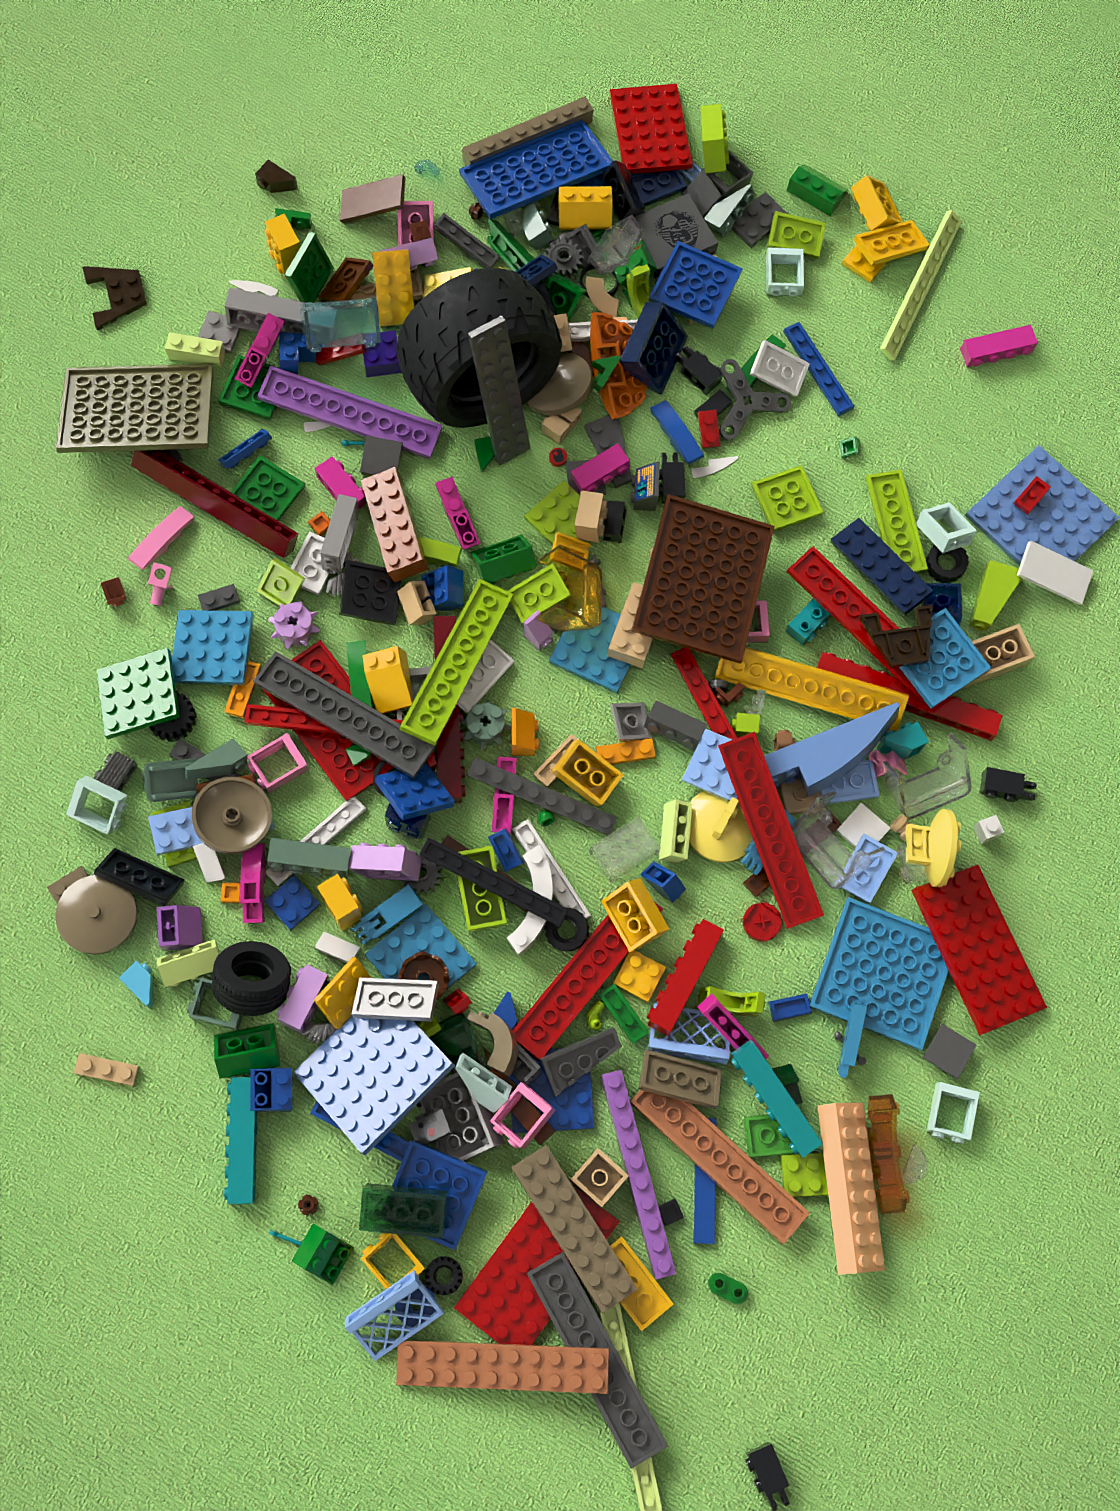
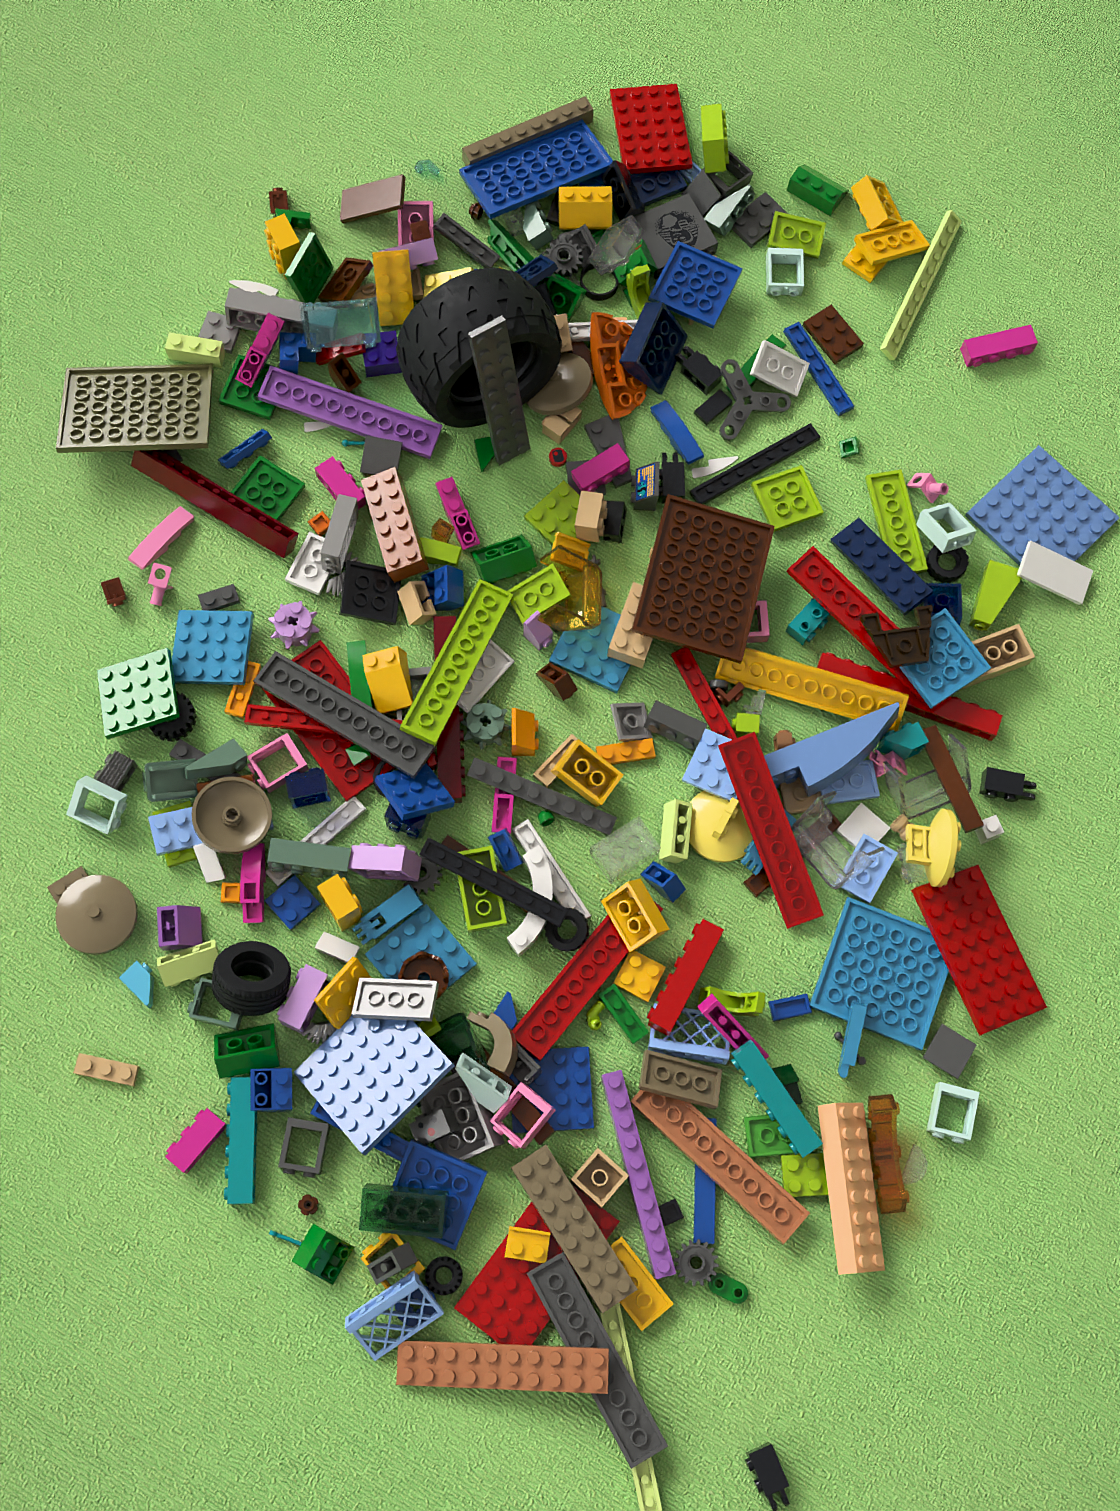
dark brown wing [82,266,147,330] -> none
black tile [94,848,185,906] -> none
dark brown slope [255,159,298,193] -> none
lime plate [256,558,306,606] -> none
red plate [443,988,472,1014] -> none
dark grey wing [540,1027,622,1097] -> none
tan tile [586,276,619,317] -> none
green slope [591,356,621,392] -> none
red plate [697,410,721,449] -> none
red tile [743,902,782,942] -> none
red plate [1013,476,1051,515] -> none
none -> dark pink brick [165,1108,227,1174]
none -> copper bracket [269,188,288,214]
none -> dark grey window [278,1117,330,1178]
none -> clear blue brick [285,767,331,809]
none -> reddish brown slope [328,352,362,393]
none -> dark grey slope [367,1242,418,1285]
none -> clear orange slope [431,518,454,543]
none -> yellow plate [505,1226,550,1263]
none -> reddish brown slope [535,662,578,701]
none -> dark grey gear [673,1239,719,1286]
none -> black tile [689,423,821,505]
none -> reddish brown plate [802,304,864,364]
none -> bright pink bracket [907,473,949,503]
none -> reddish brown tile [922,725,984,834]

